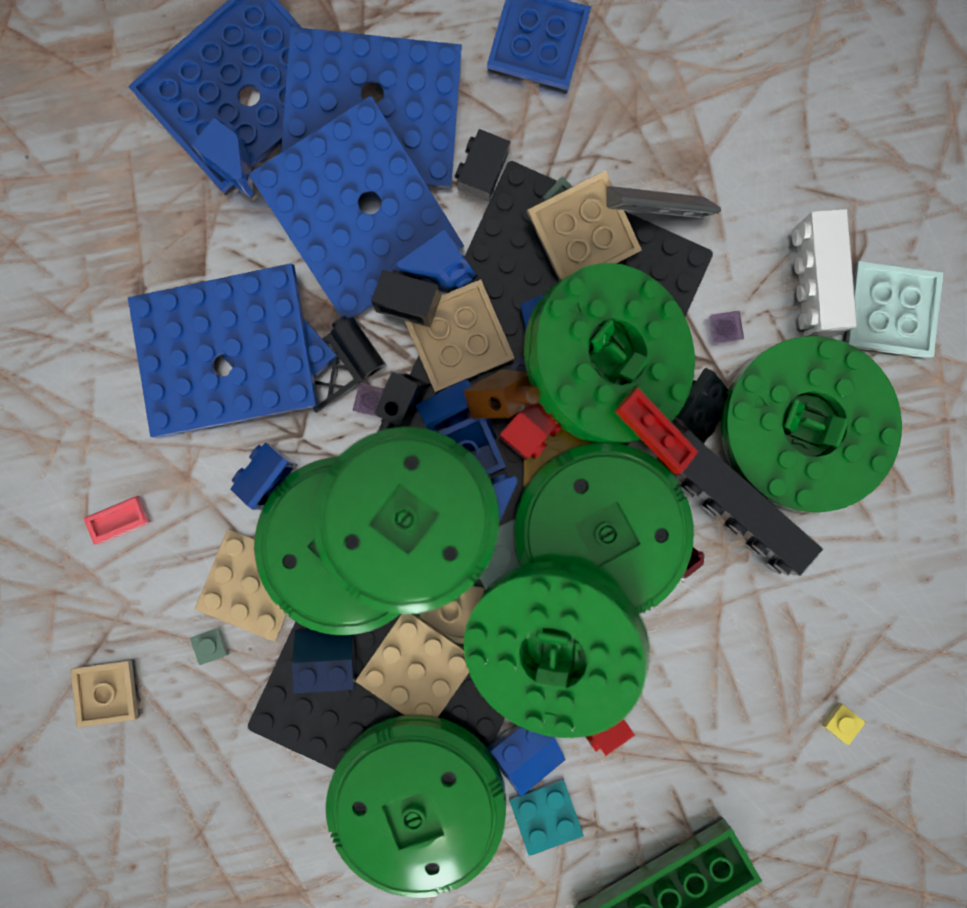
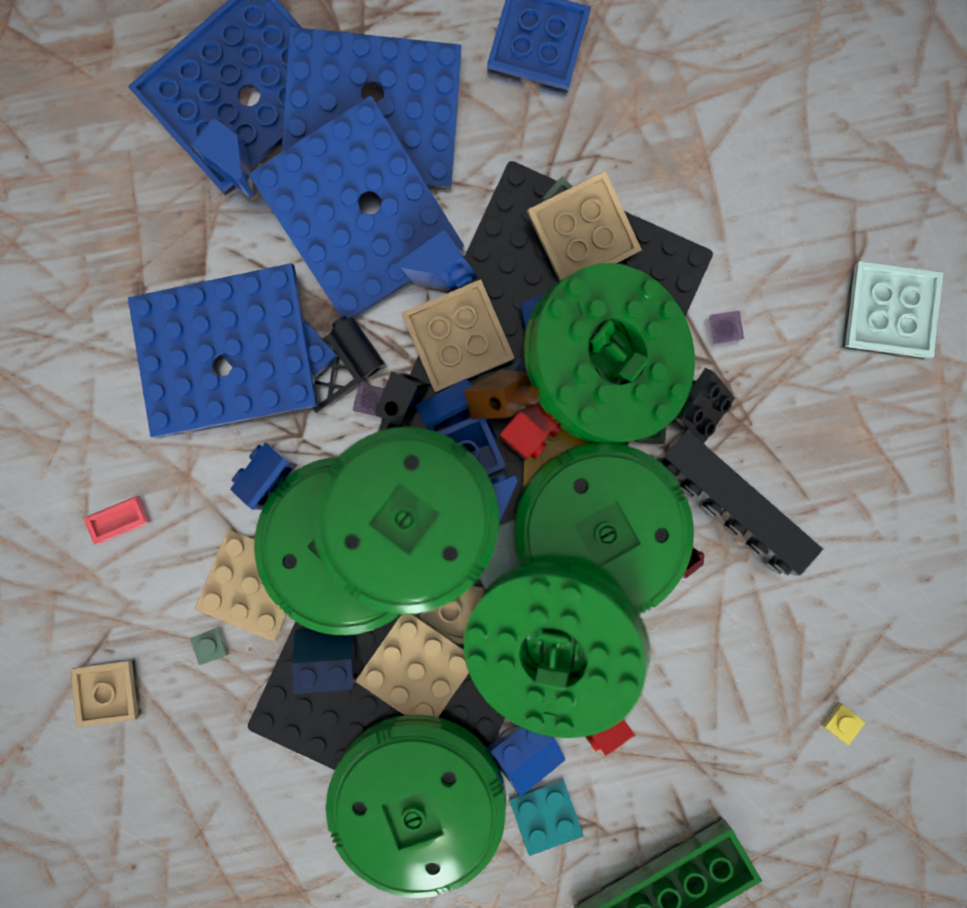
black piece [371,270,441,327] -> none
black piece [455,129,511,201] -> none
dark grey slope [606,186,721,218] -> none
red plate [615,388,698,475] -> none
green piece [720,336,902,513] -> none
white brick [792,209,857,337] -> none

